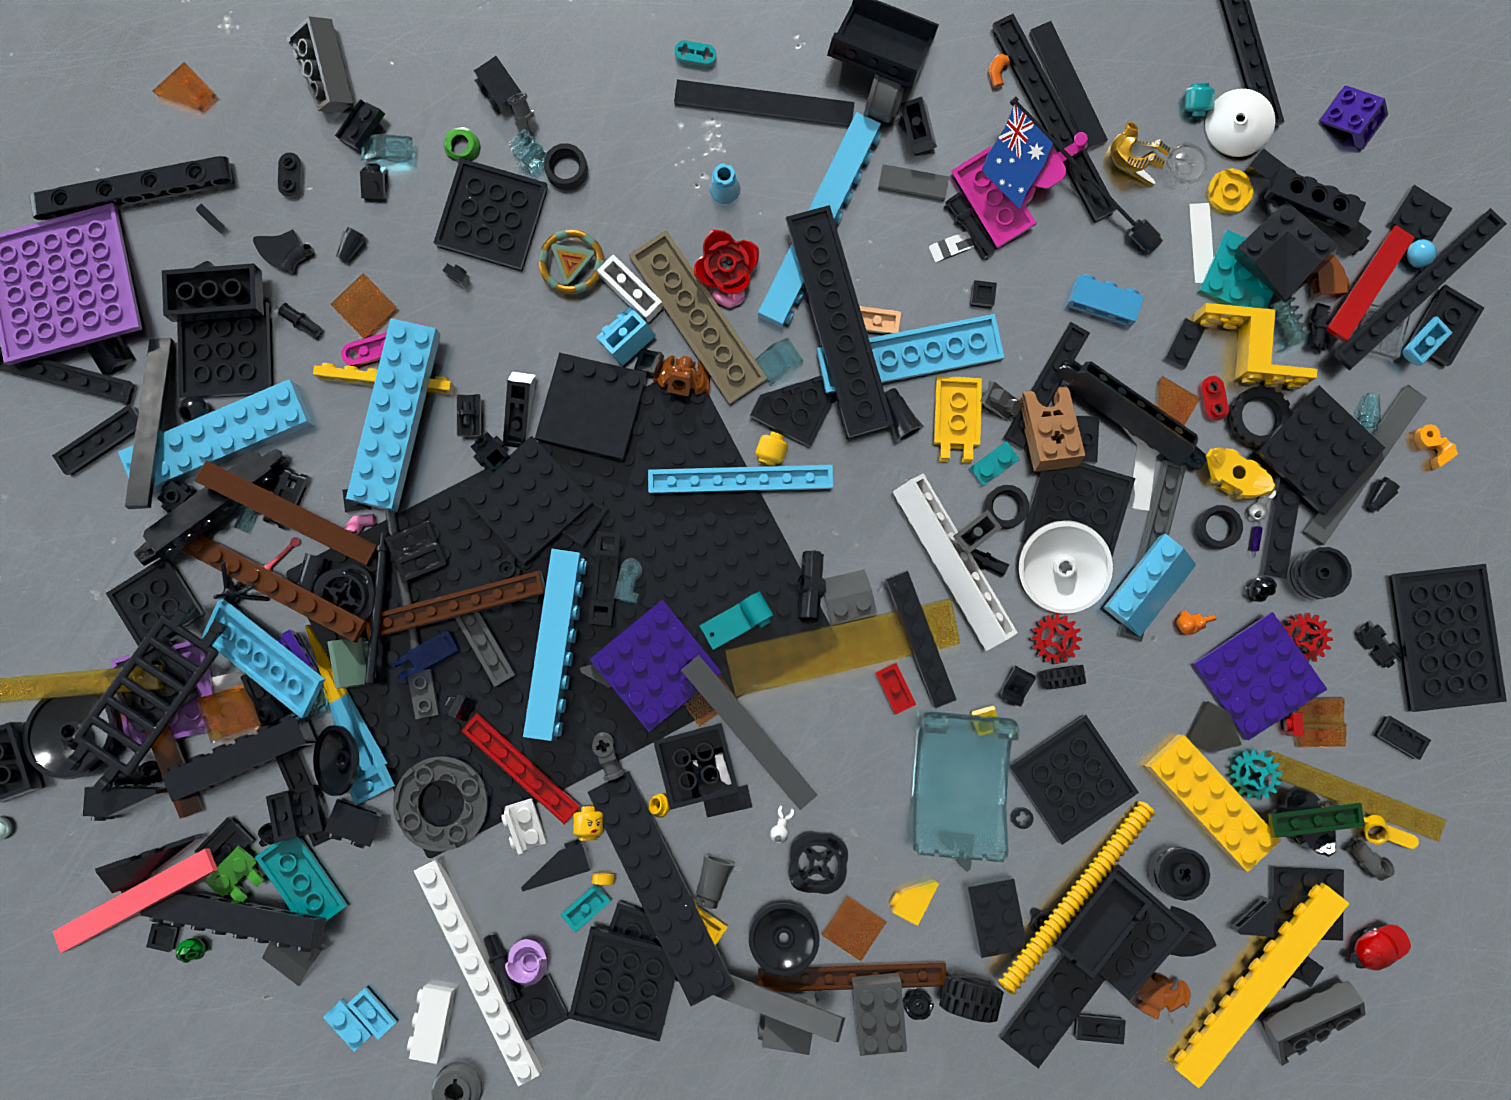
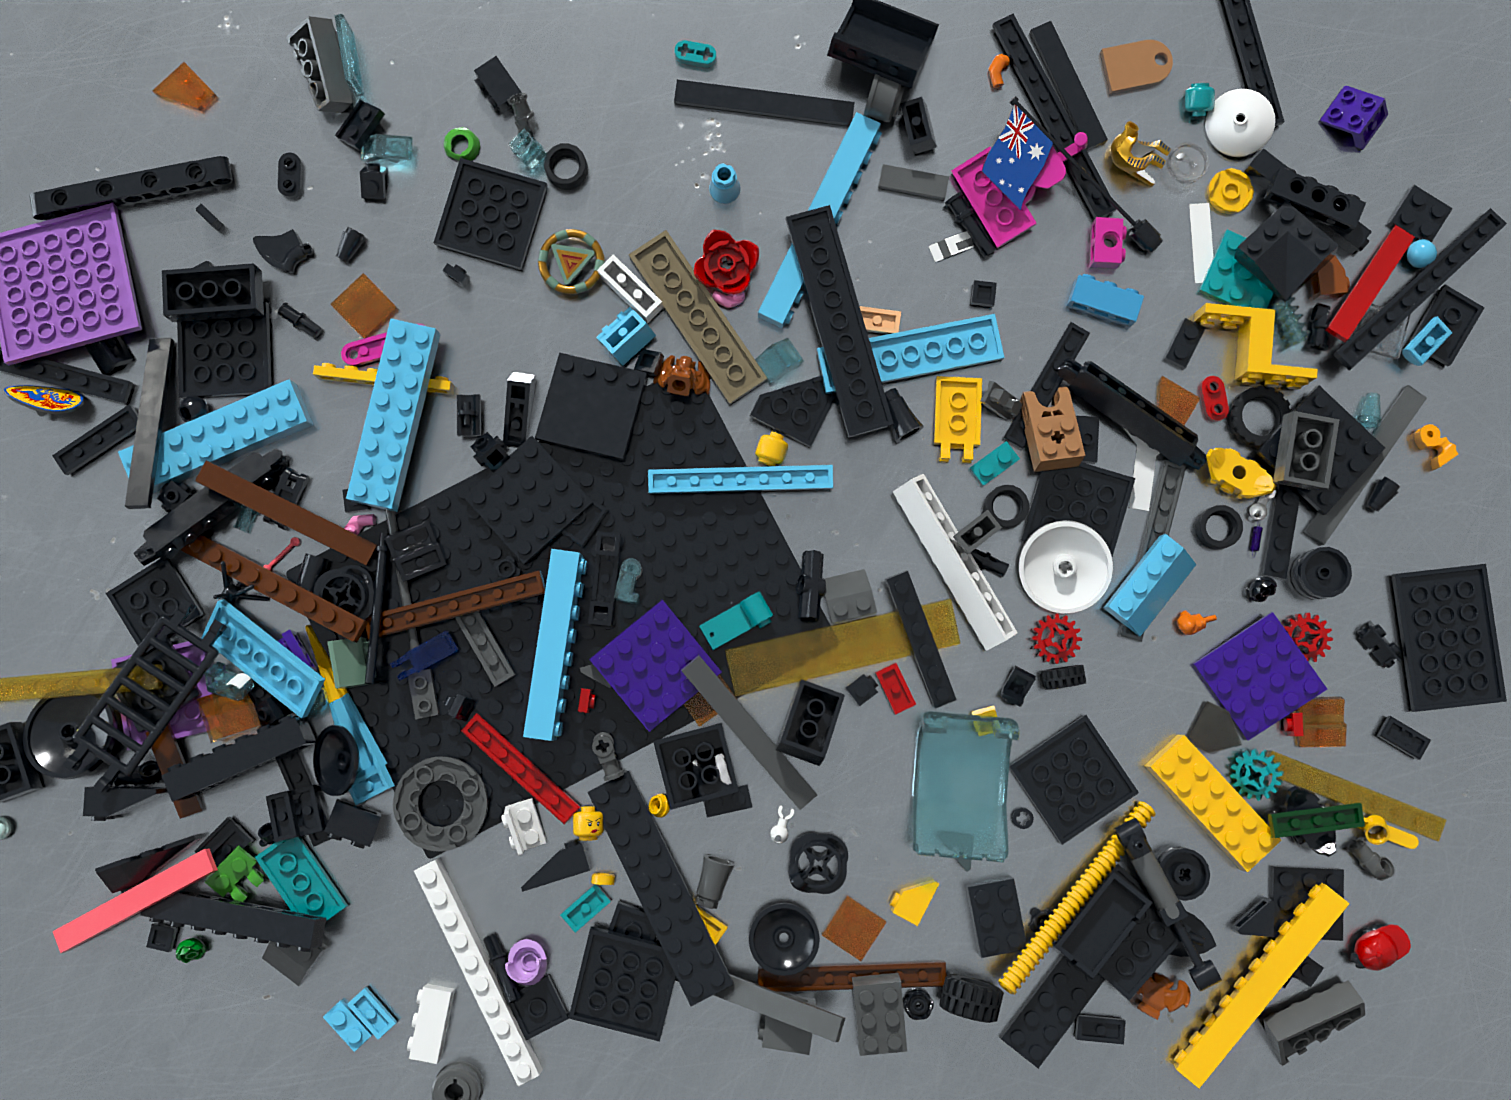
none -> shield [4,385,84,417]
none -> clear light blue leg [205,662,254,701]
none -> clear light blue tile [334,14,364,97]
none -> red plate [578,688,596,713]
none -> black brick [776,679,845,766]
none -> black brick [844,674,878,707]
none -> dark pink brick [1090,217,1127,269]
none -> medium nougat tile [1100,40,1173,94]
none -> black piece [1114,818,1222,992]
none -> dark grey brick [1273,411,1339,491]

